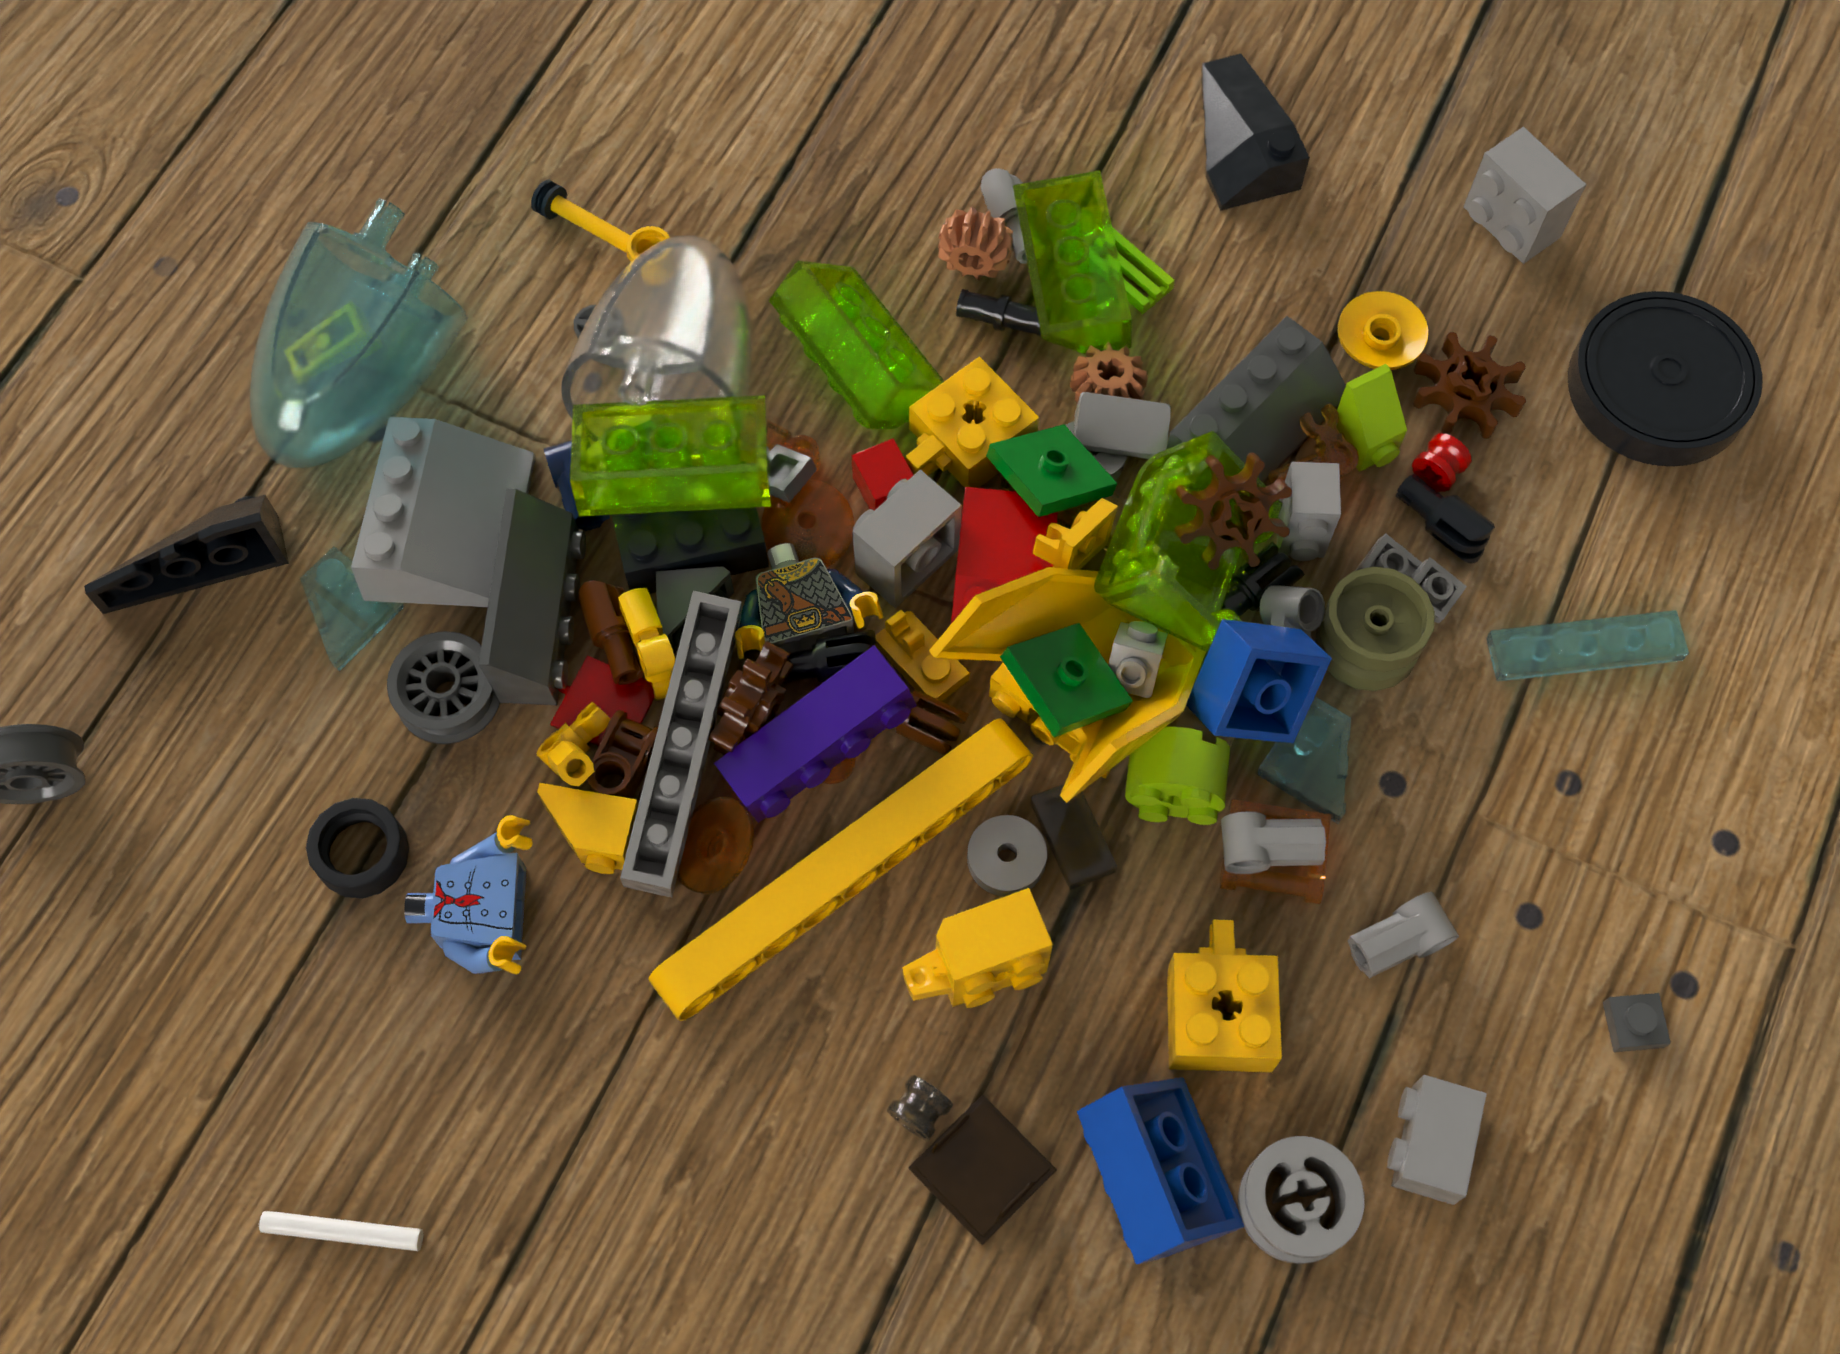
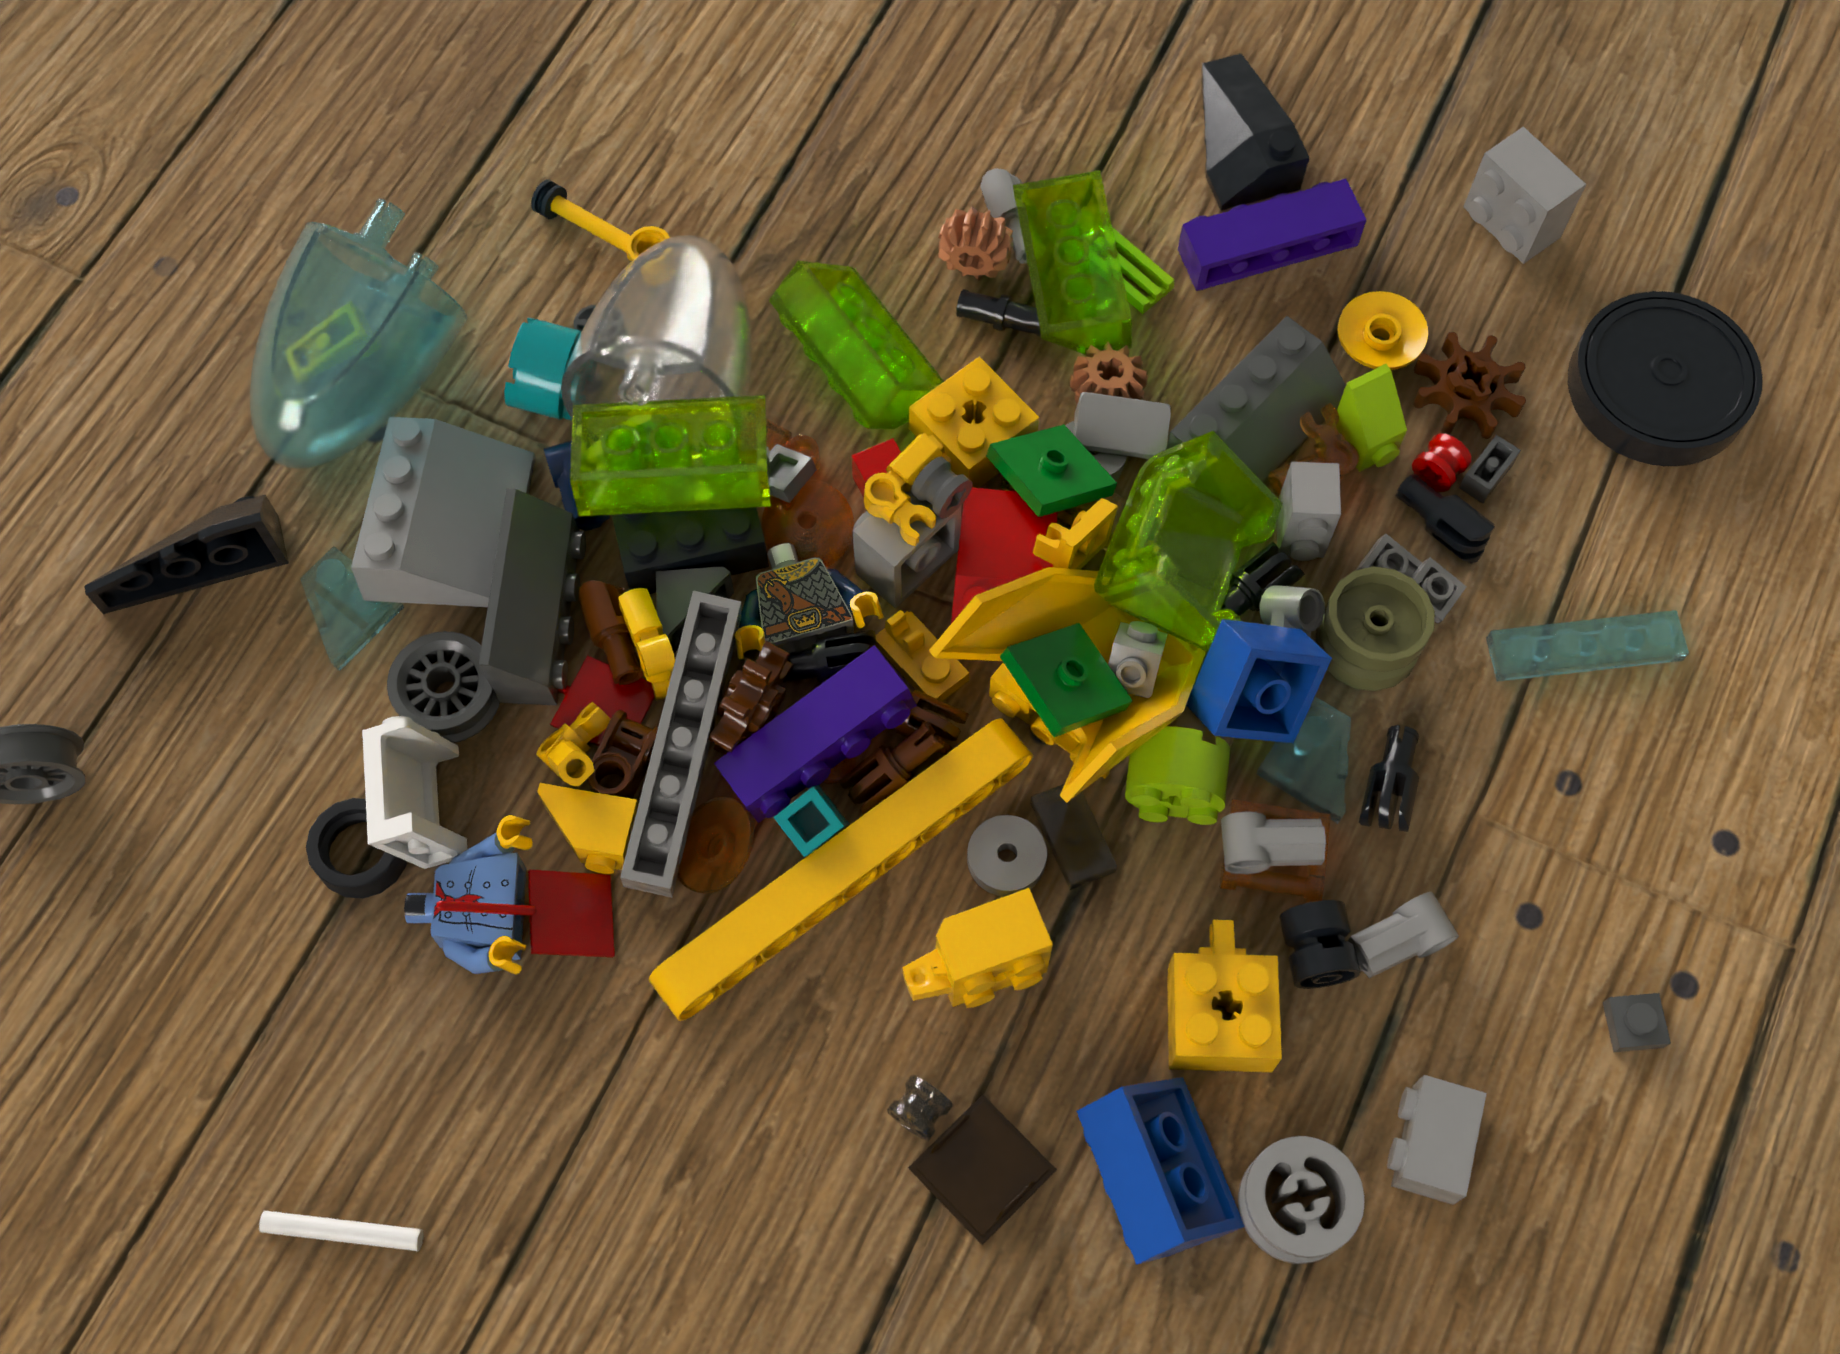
reddish brown gear [1174,453,1292,570] -> none
none -> white panel [362,716,467,869]
none -> red piece [436,869,615,958]
none -> teal brick [504,317,591,420]
none -> teal brick [773,785,849,857]
none -> reddish brown arm [838,721,945,815]
none -> yellow bar [864,434,943,546]
none -> dark grey wheel [911,456,972,519]
none -> dark purple brick [1177,179,1367,291]
none -> black wheel [1279,900,1361,989]
none -> black arm [1359,725,1419,832]
none -> dark grey piece [1459,435,1521,503]

